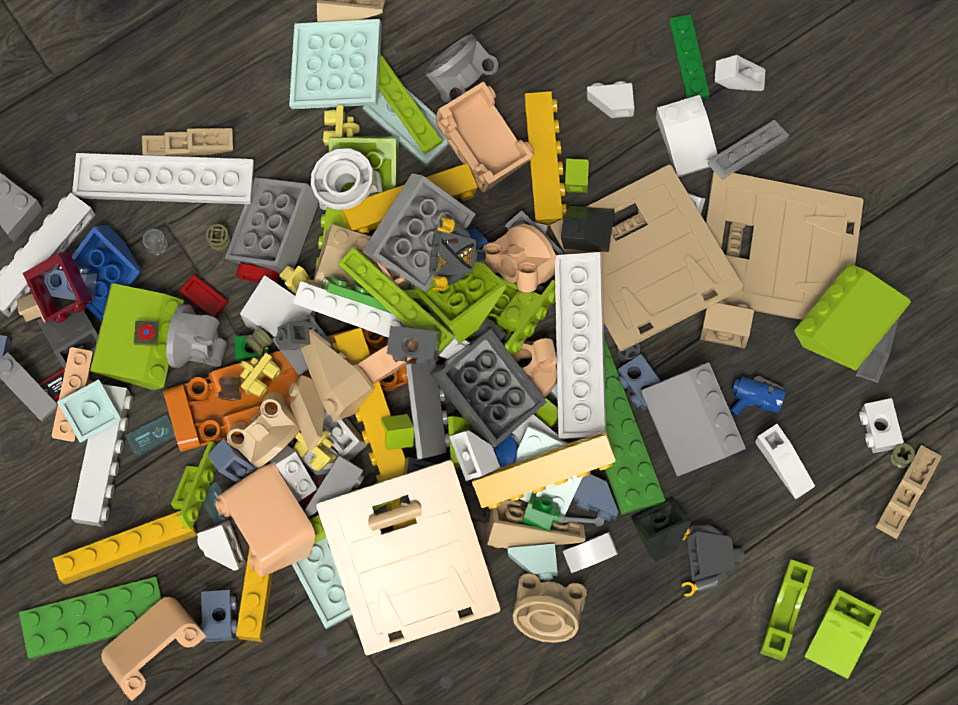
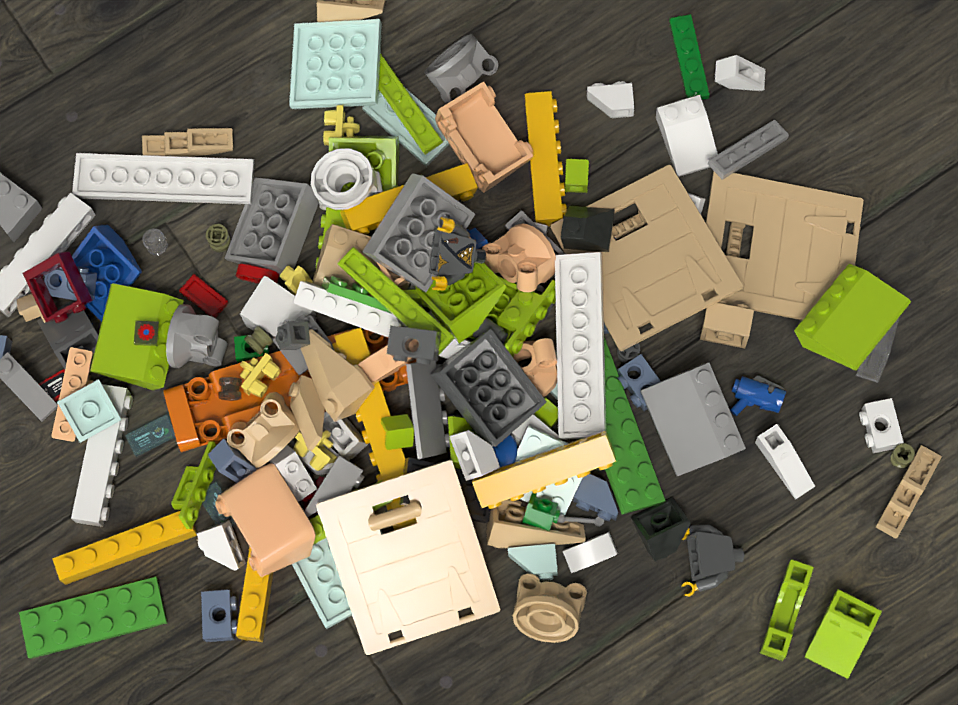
light nougat windscreen [101,597,206,701] -> none

